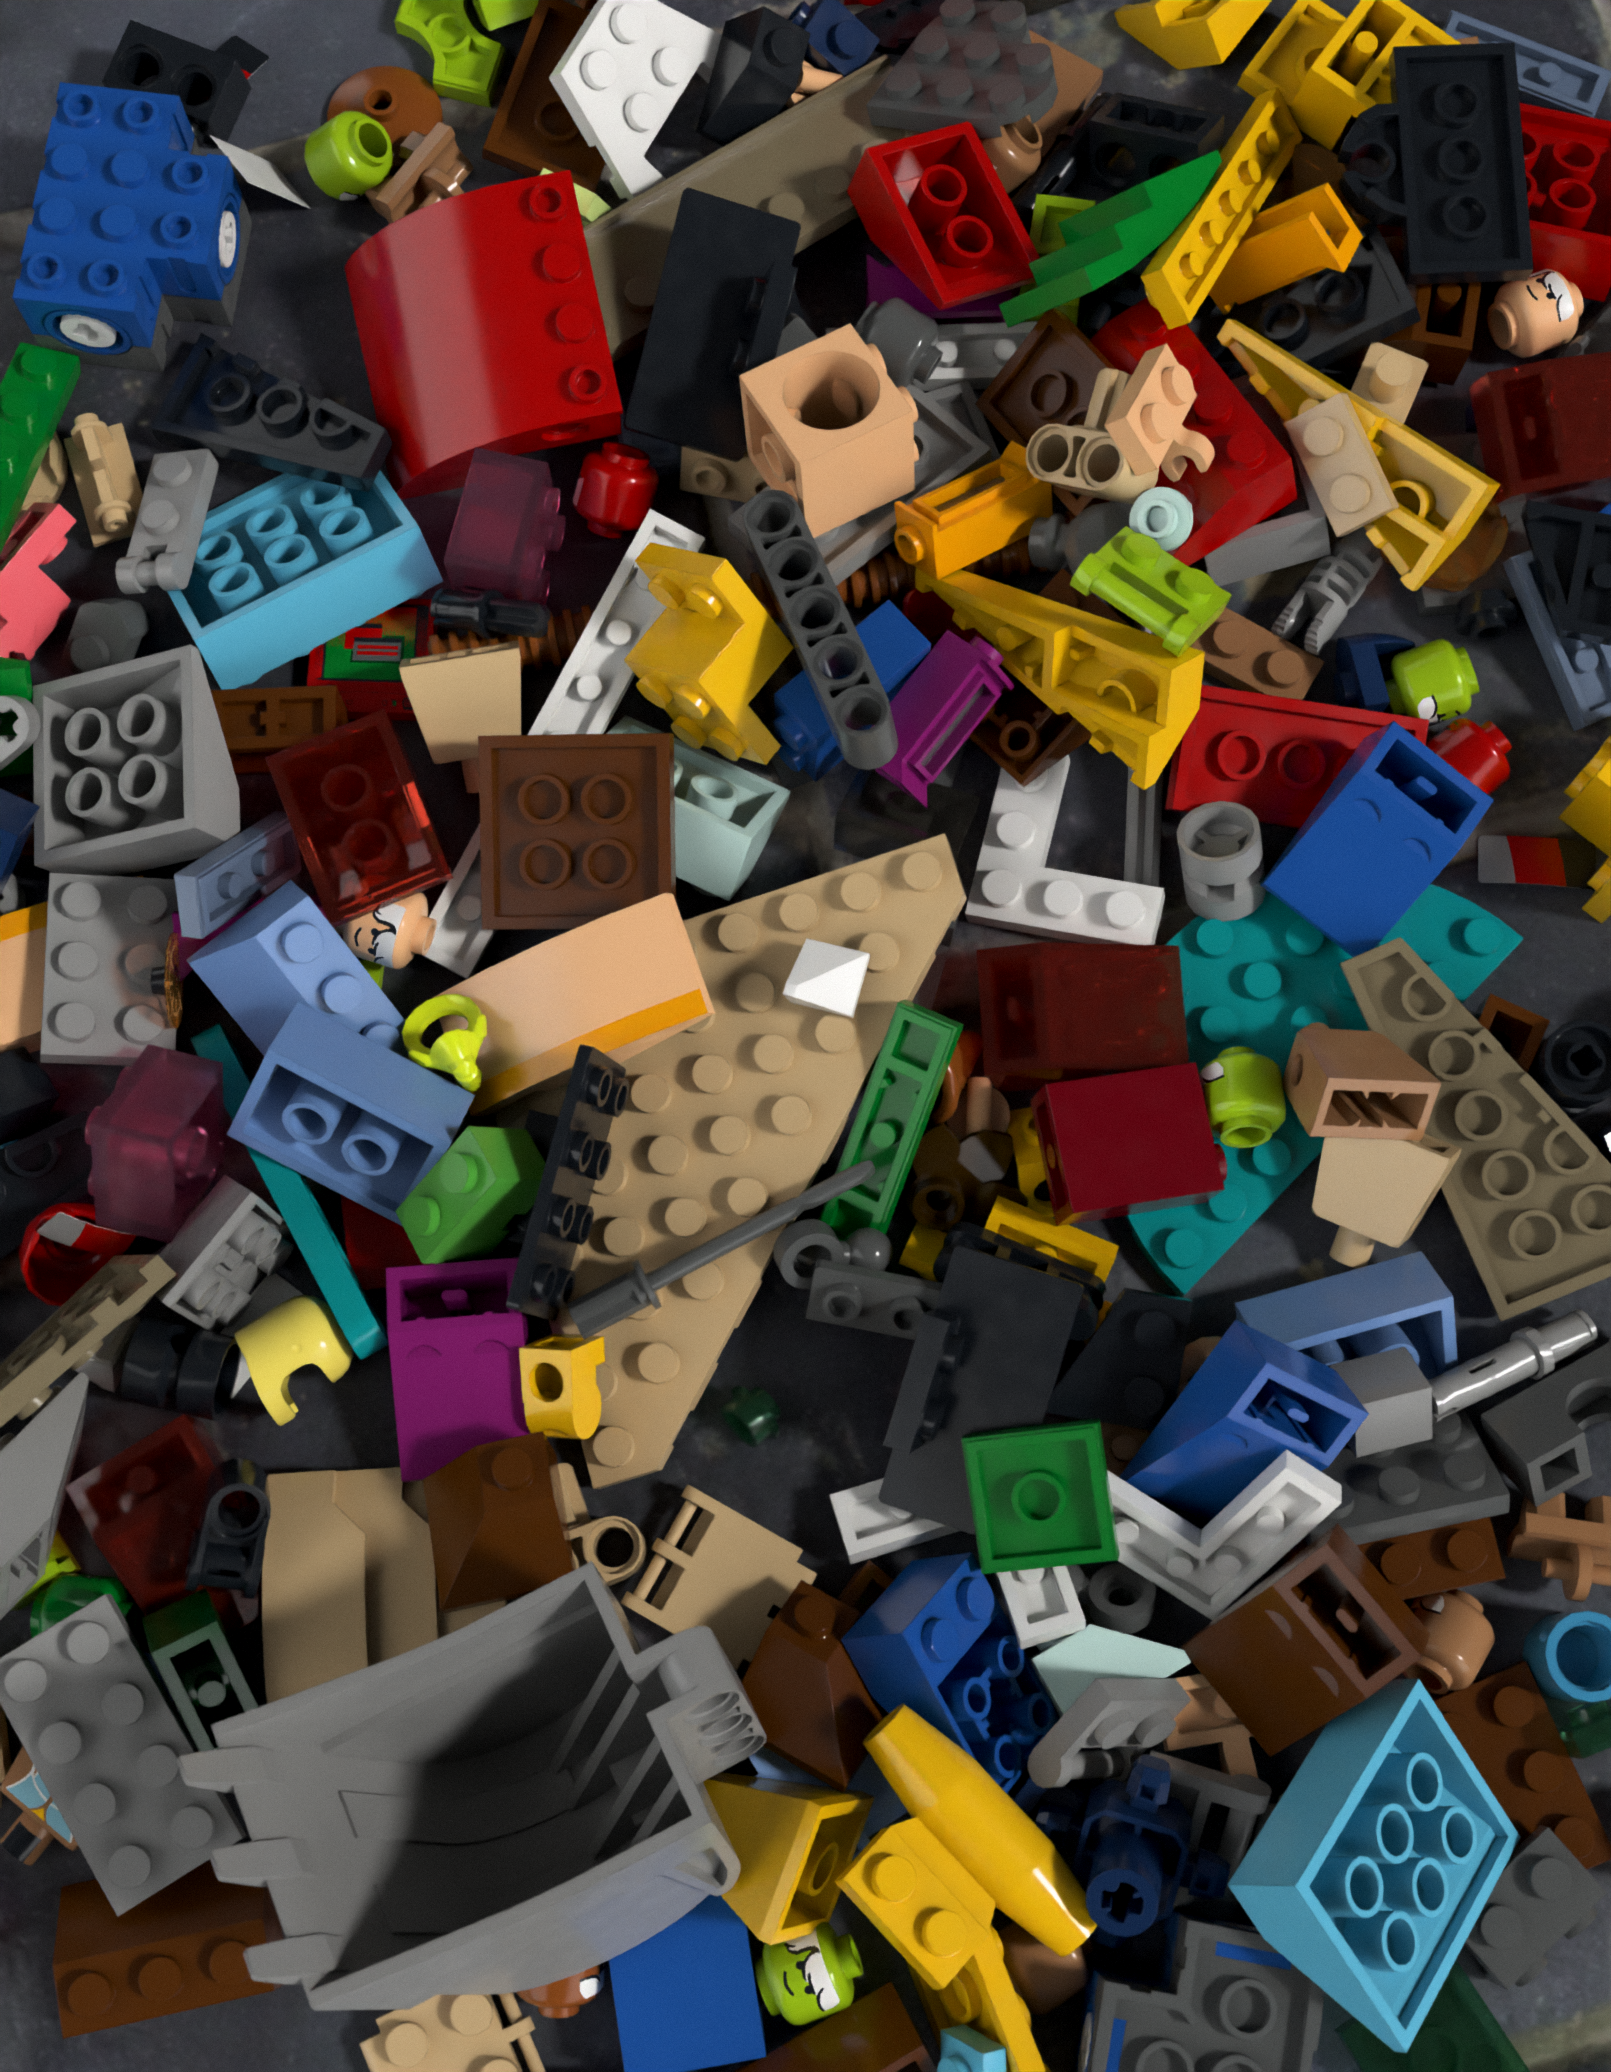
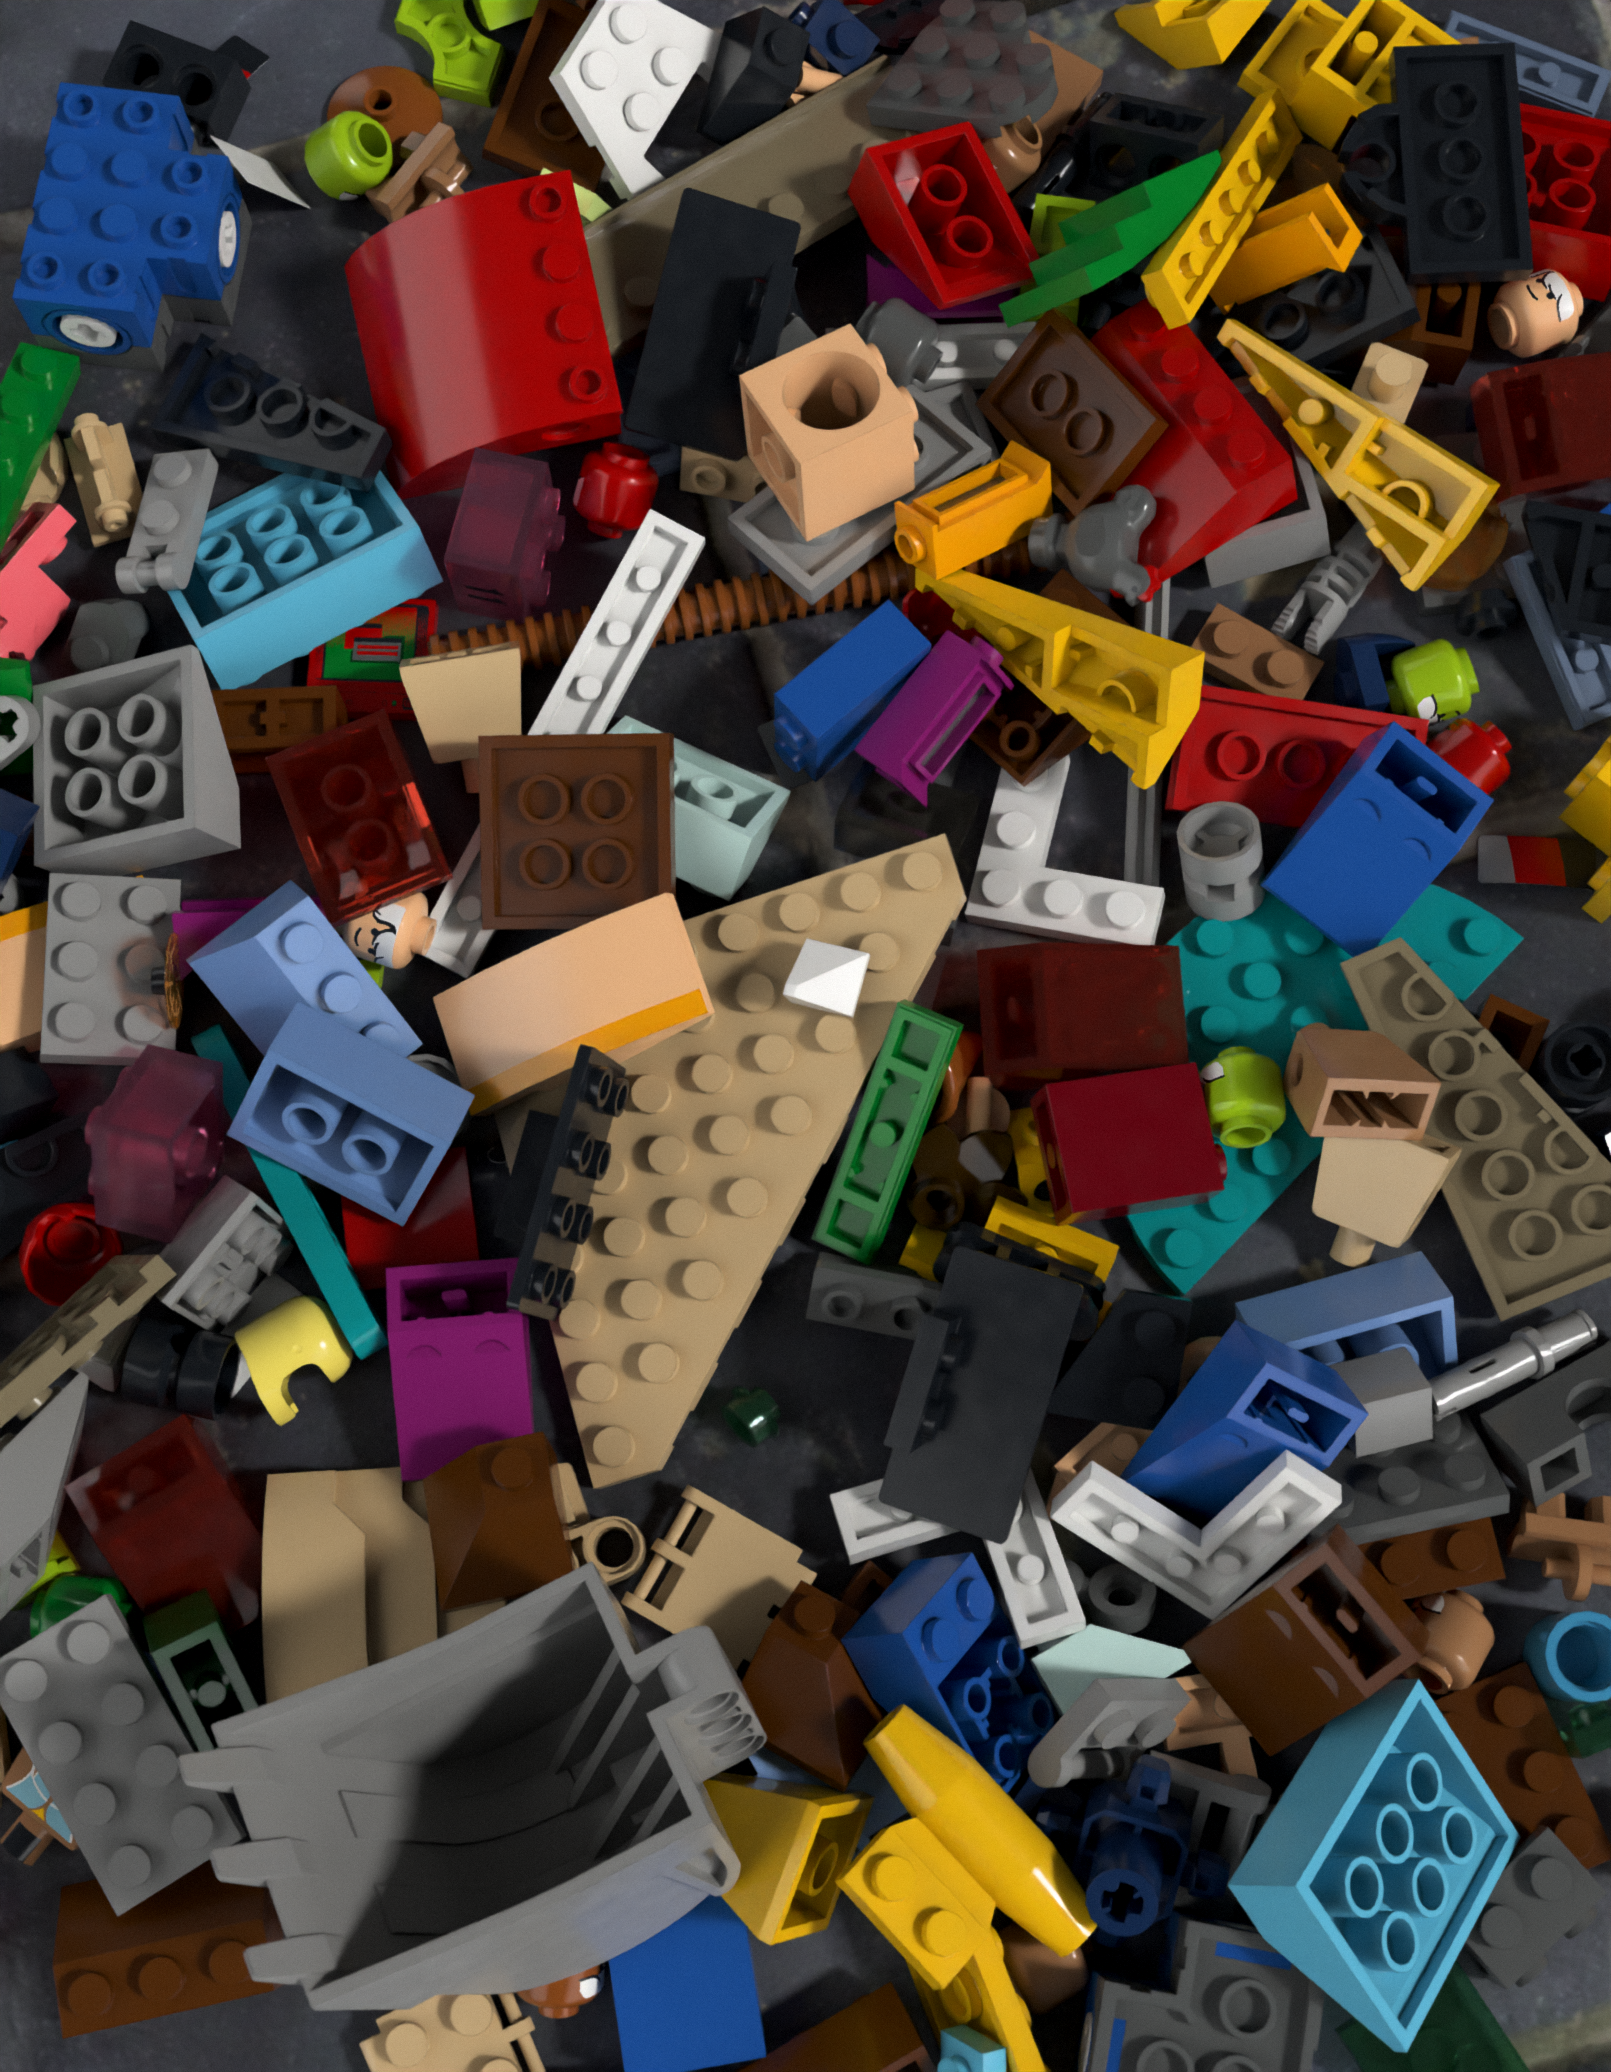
sticker [37,1212,174,1256] -> none
sand blue tile [174,811,301,939] -> none
black piece [183,1458,271,1599] -> none
bright green brick [395,1126,546,1264] -> none
neon yellow piece [402,994,487,1092] -> none
black axle [430,588,551,639] -> none
yellow leg [519,1334,605,1439] -> none
dark grey piece [567,1160,876,1340] -> none
yellow bracket [624,542,794,765] -> none
dark grey beam [742,490,899,770] -> none
lime head [754,1922,863,2026] -> none
dark grey plate [773,1219,893,1289] -> none
green plate [961,1419,1120,1574] -> none
tan beam [1025,368,1159,504] -> none
lime plate [1070,526,1232,657] -> none
light nougat plate [1104,343,1215,482] -> none
light aqua plate [1129,487,1193,552] -> none
tan plate [1284,393,1399,537] -> none

